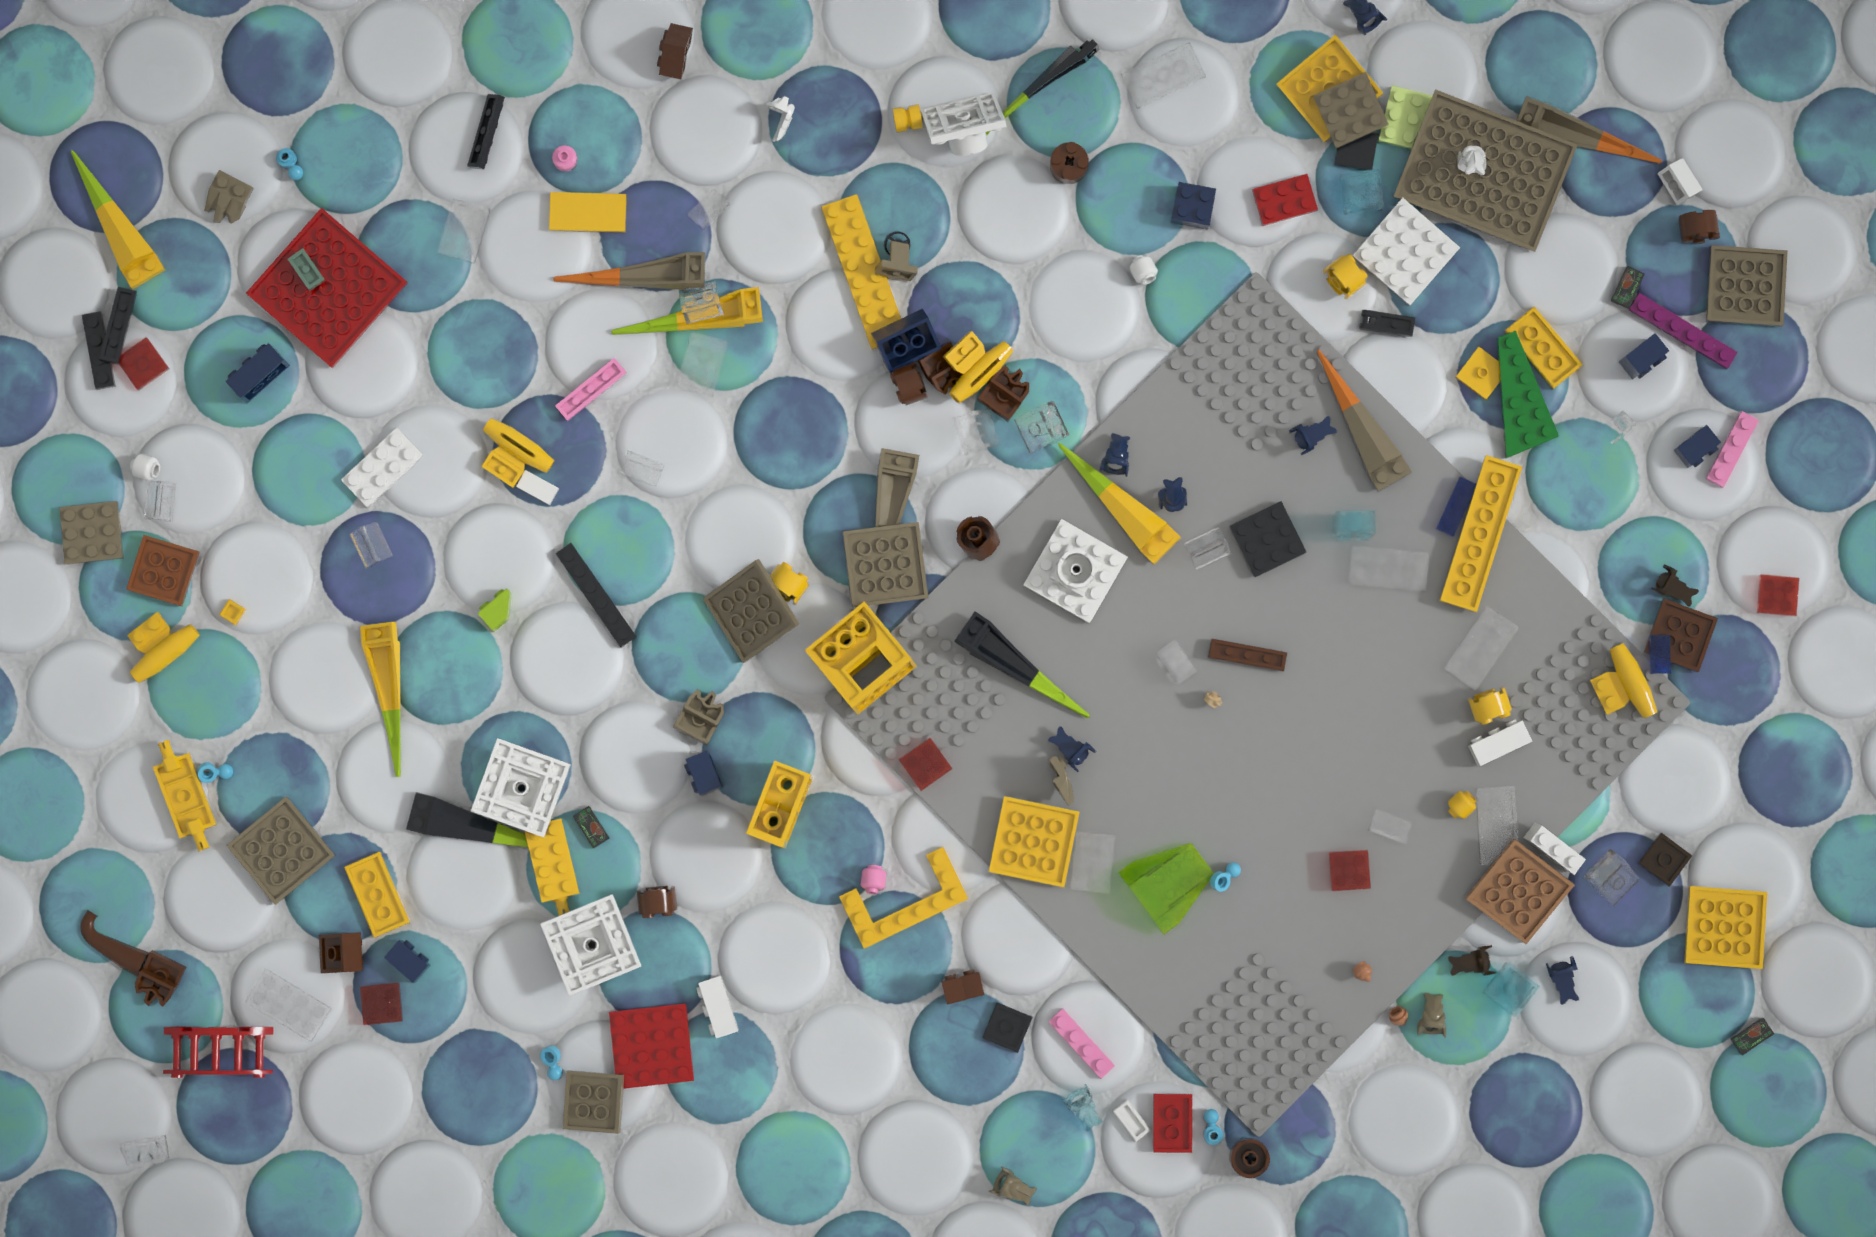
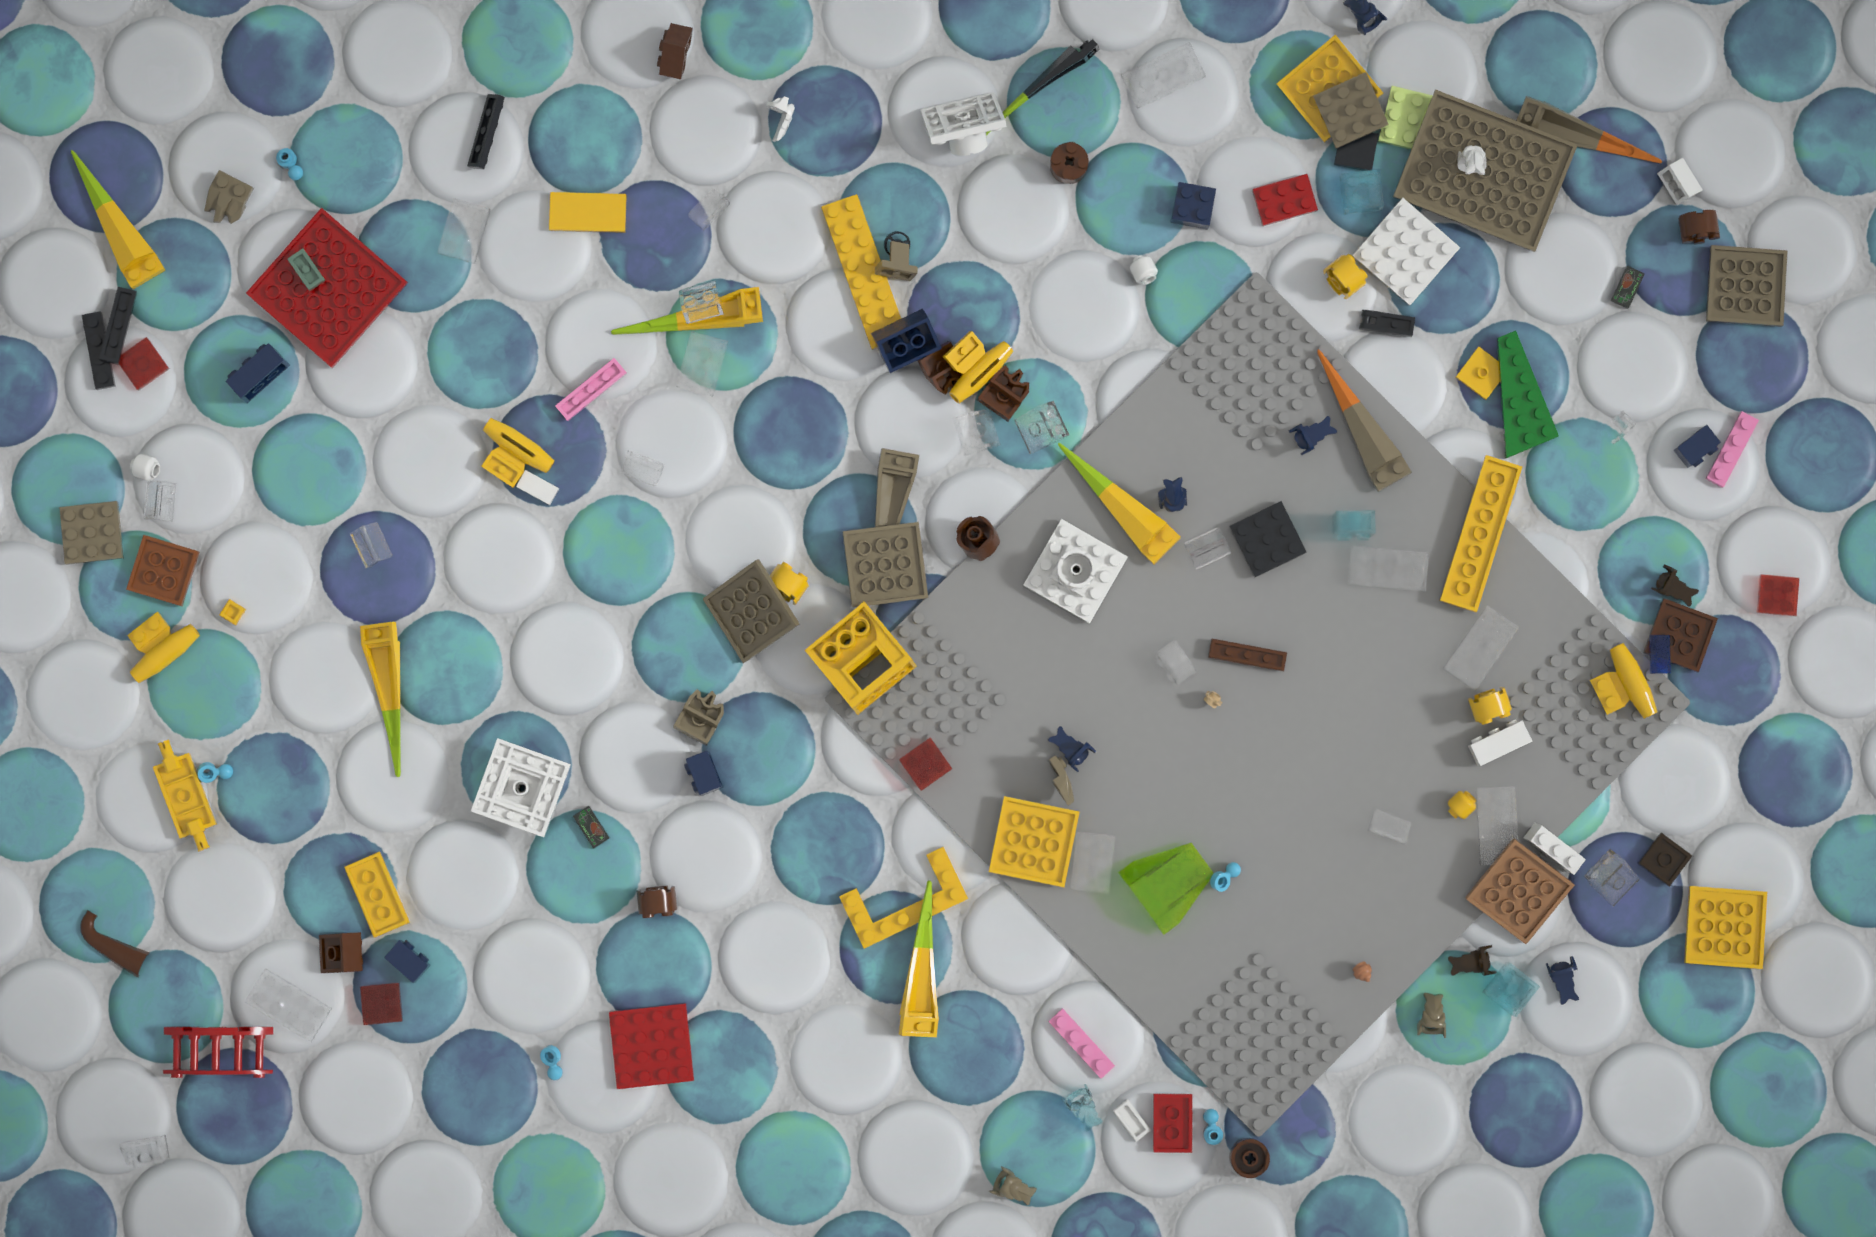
reddish brown plate [135,950,187,1007] -> none
dark tan plate [226,796,336,905] -> none
white plate [341,428,424,508] -> none
black plate [406,792,528,847] -> none
lime slope [478,589,511,632] -> none
yellow plate [524,819,579,916] -> none
white piece [540,894,642,996] -> none
bright pink head [552,145,578,172] -> none
dark tan plate [553,252,706,290] -> none
black plate [555,543,637,648] -> none
dark tan plate [563,1070,624,1134] -> none
white brick [696,976,739,1038] -> none
yellow piece [746,760,813,849] -> none
bright pink head [860,865,887,894] -> none
reddish brown brick [890,362,928,406] -> none
yellow wheel [892,104,923,133] -> none
reddish brown brick [941,969,985,1005] -> none
black plate [954,611,1090,718] -> none
black tile [982,1002,1032,1053] -> none
dark blue hair [1100,433,1130,477] -> none
clear red plate [1329,850,1371,891] -> none
nougat plate [1389,1006,1408,1026] -> none
clear blue plate [1436,477,1476,537] -> none
yellow tile [1504,307,1583,389] -> none
dark blue brick [1619,333,1669,380] -> none
magenta plate [1629,293,1738,369] -> none
pearl dark grey tile [1731,1018,1774,1055] -> none
none -> yellow plate [899,880,939,1037]

